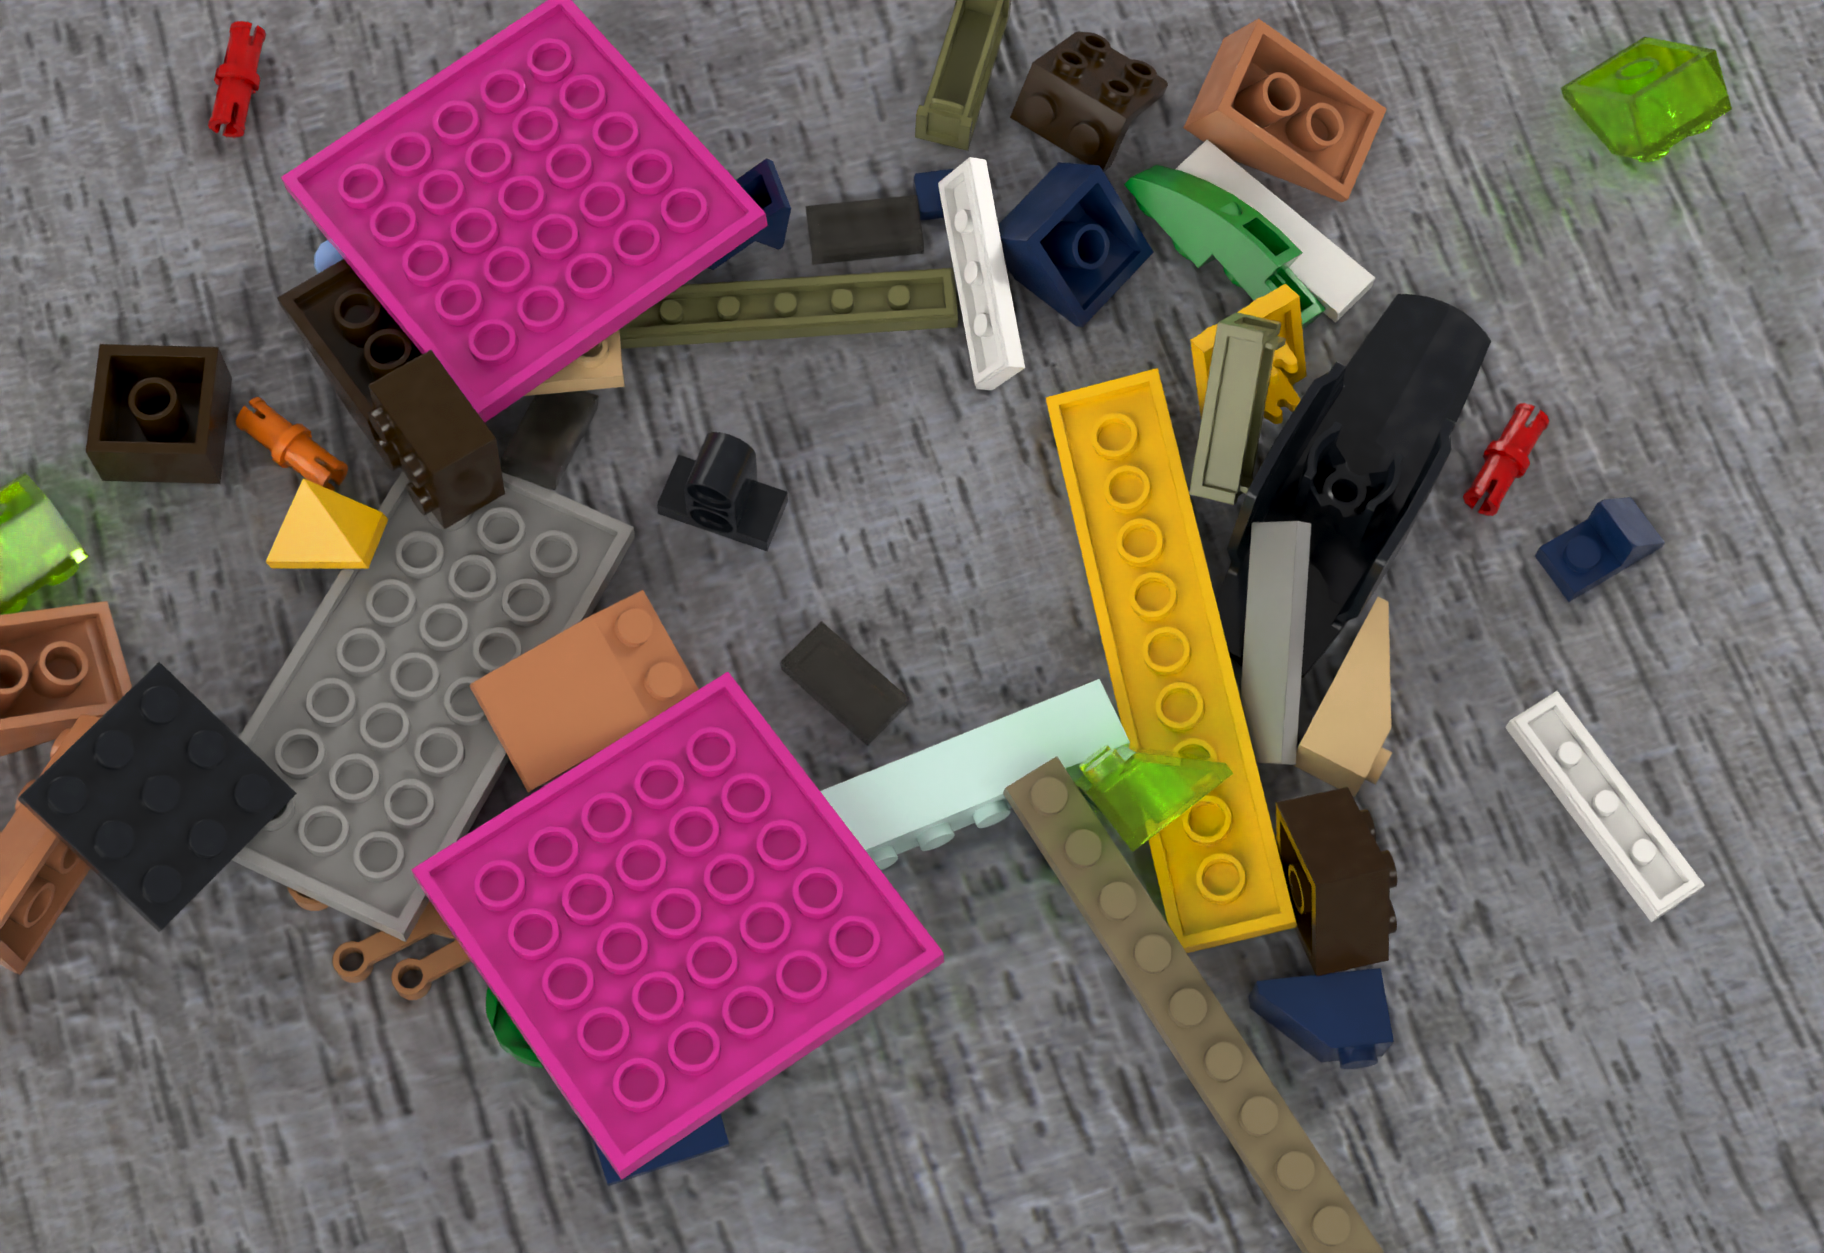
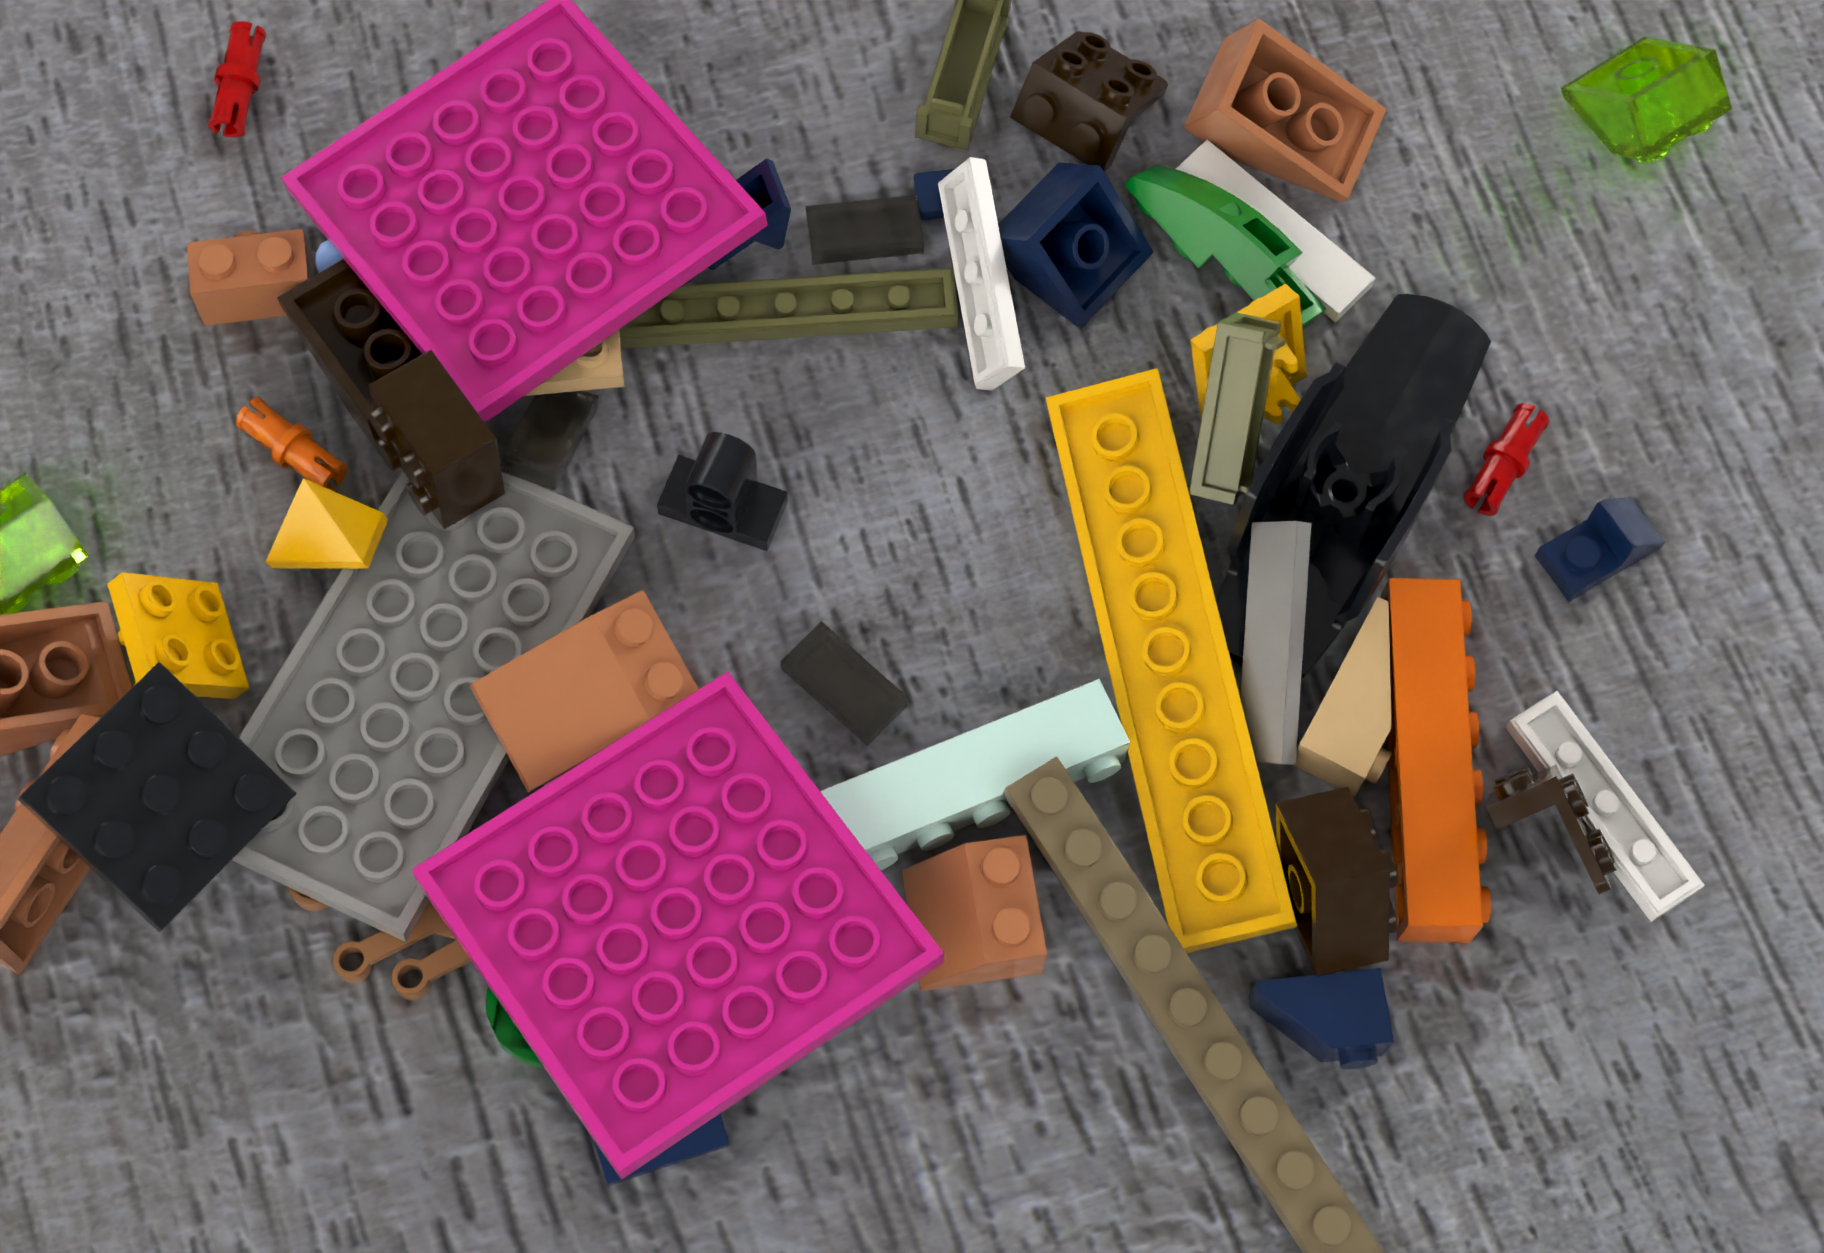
dark brown brick [86,344,232,484] -> none
clear neon green slope [1074,745,1233,852] -> none
none -> yellow plate [107,572,250,699]
none -> nougat brick [187,229,316,326]
none -> nougat slope [901,835,1047,991]
none -> orange brick [1380,578,1491,943]
none -> dark brown bracket [1486,764,1617,894]

